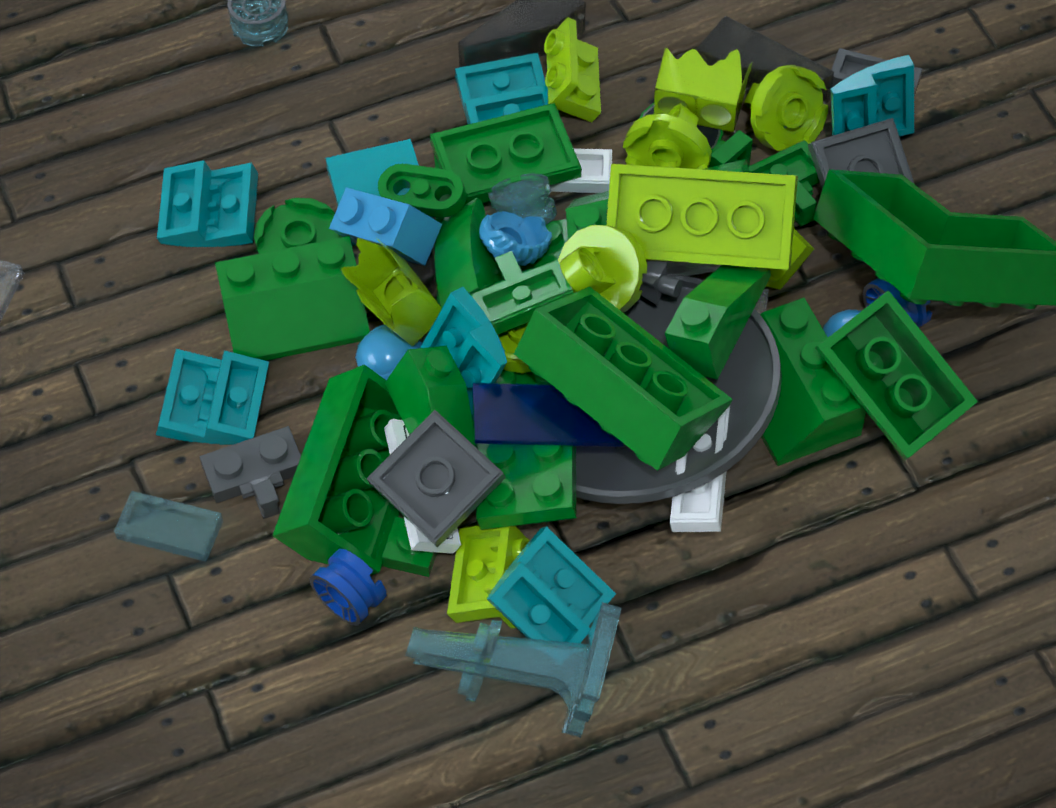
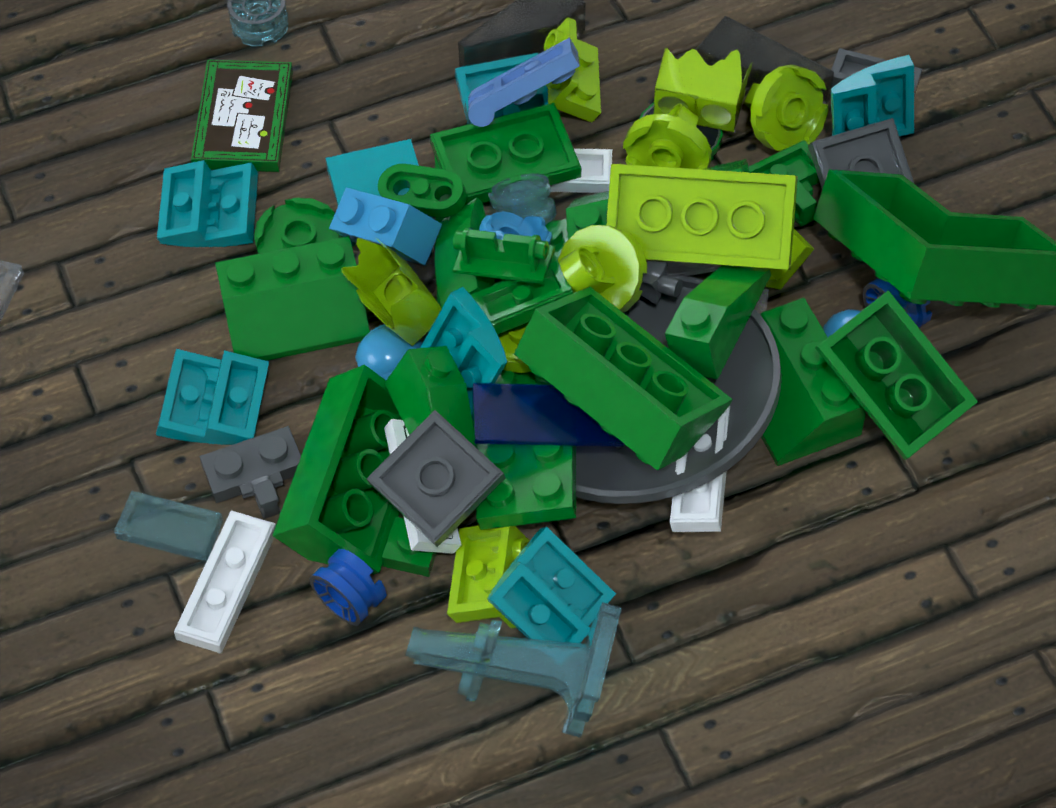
green plate [709,130,753,167] -> none
none -> white tile [174,510,276,654]
none -> tile [191,60,293,172]
none -> green hinge [453,227,555,284]
none -> medium blue plate [468,37,580,127]

